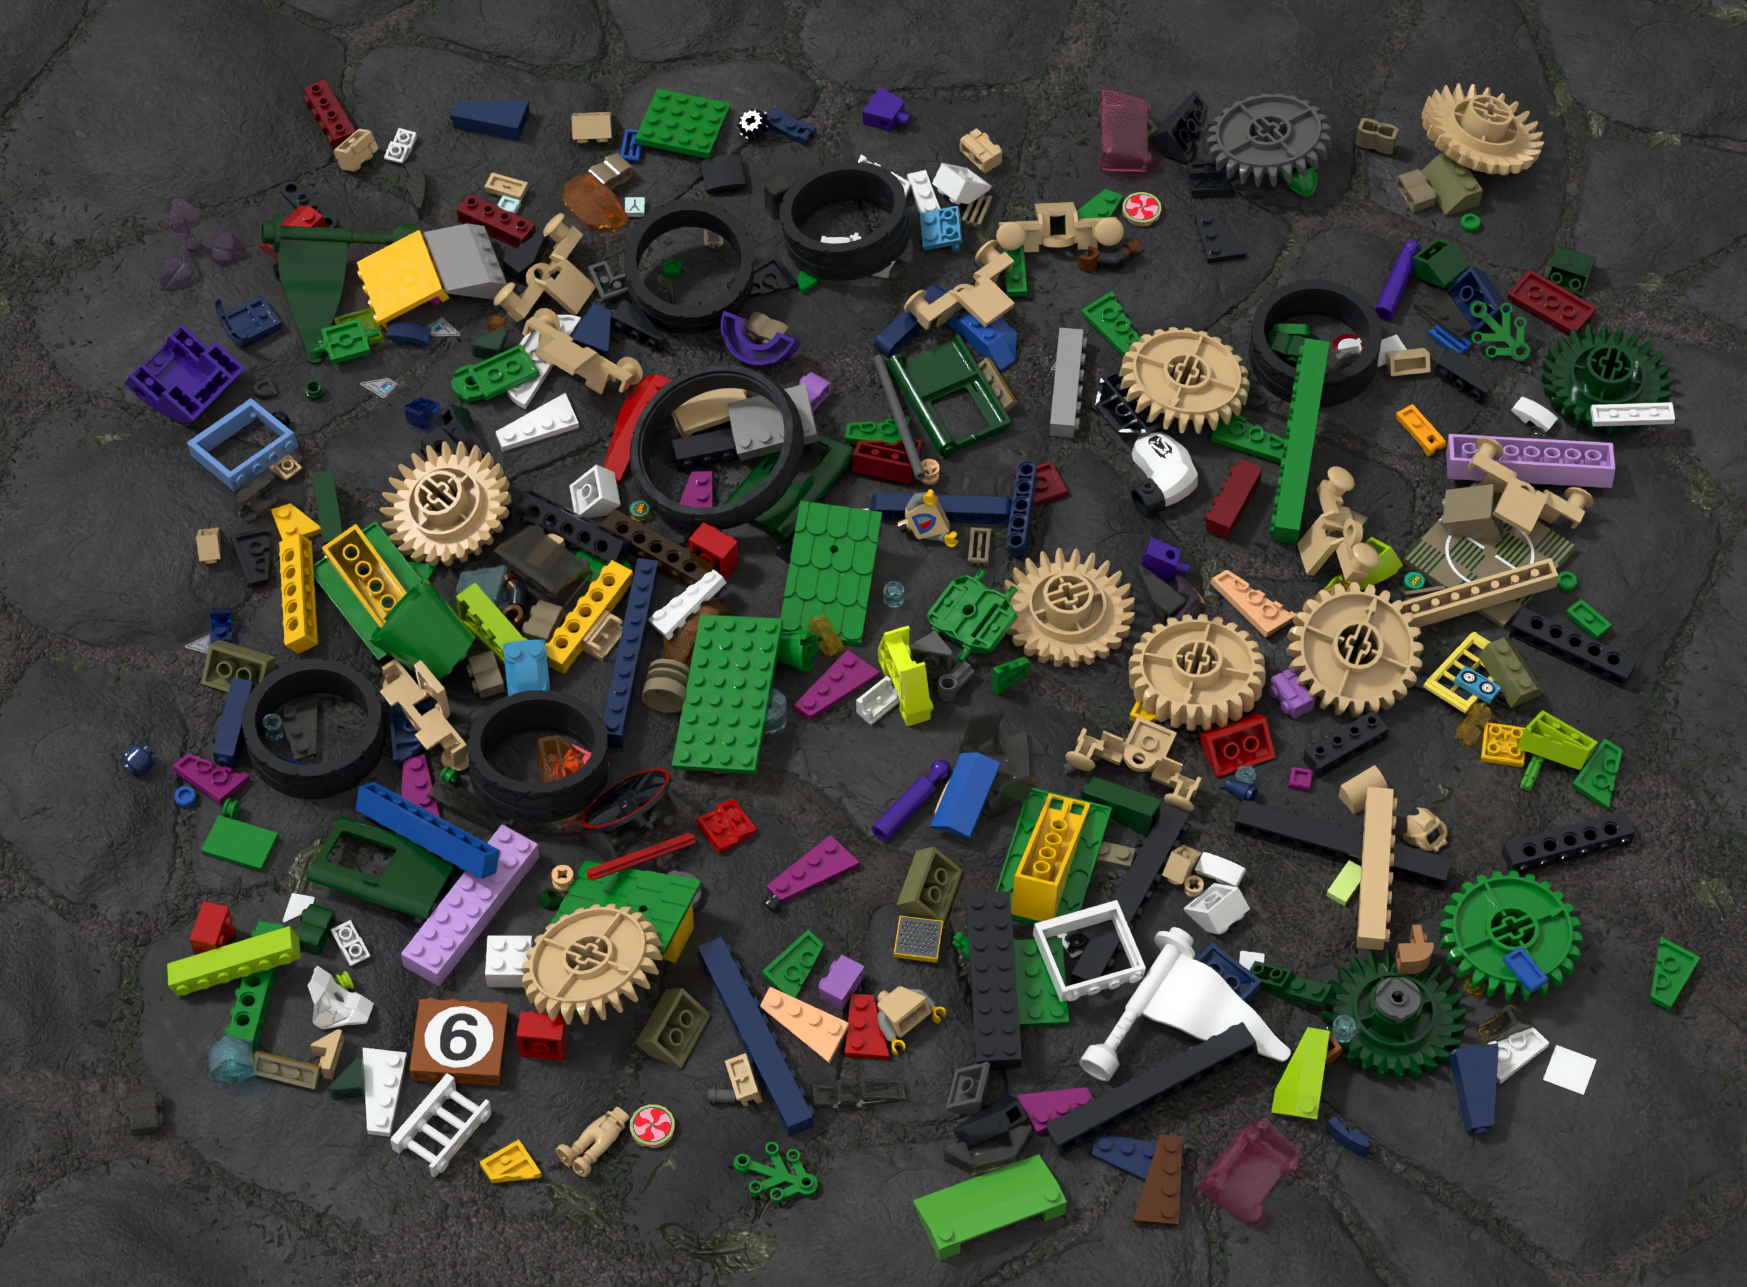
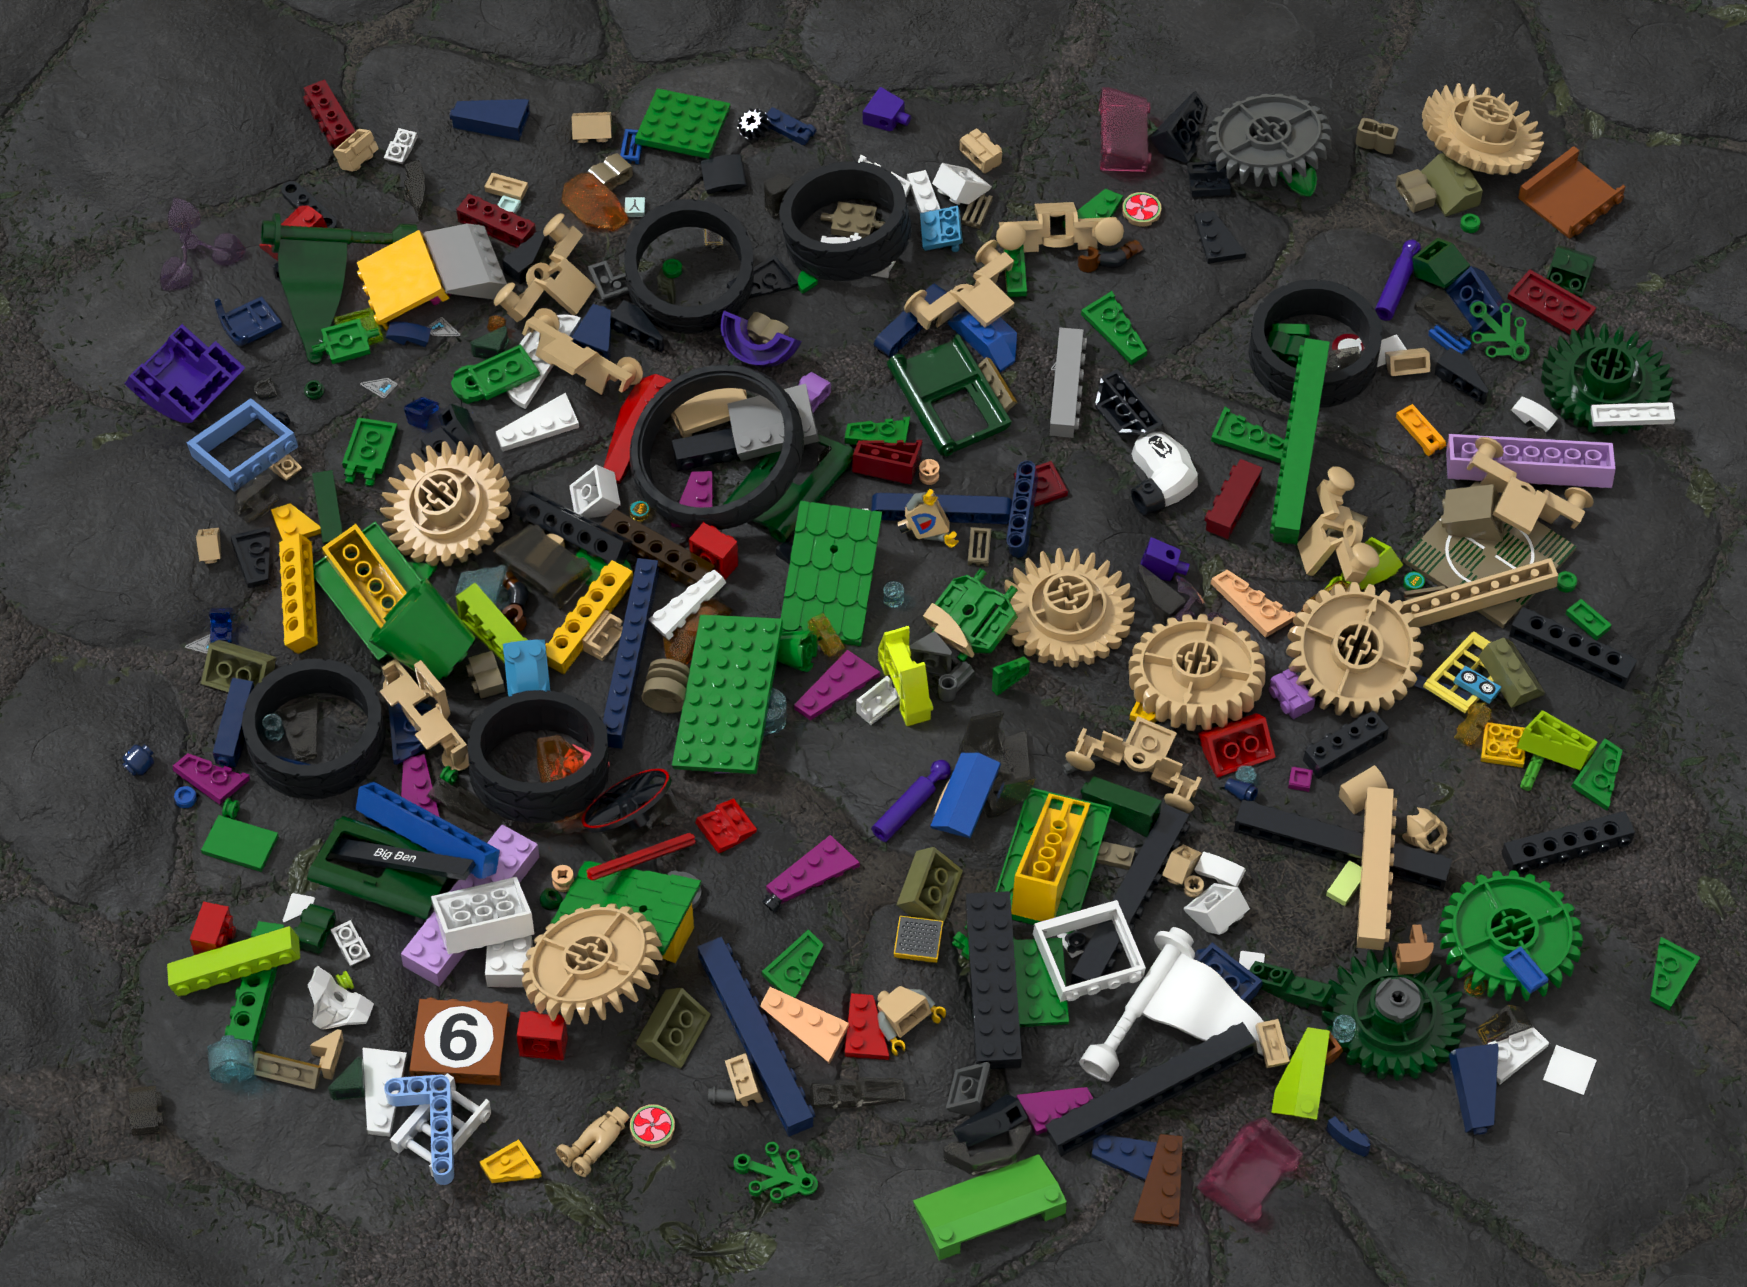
dark tan brick [522,600,564,644] -> none
medium lavender brick [818,955,865,1010] -> none
dark grey piece [873,355,925,480] -> none
tan gear [1119,327,1250,434] -> none
none -> black tile [318,838,476,880]
none -> green tile [342,417,398,487]
none -> light blue beam [384,1075,454,1185]
none -> white slope [431,877,534,954]
none -> dark tan plate [821,202,885,239]
none -> tan slope [923,603,975,658]
none -> tan plate [1255,1019,1290,1068]
none -> dark orange panel [1518,146,1626,239]

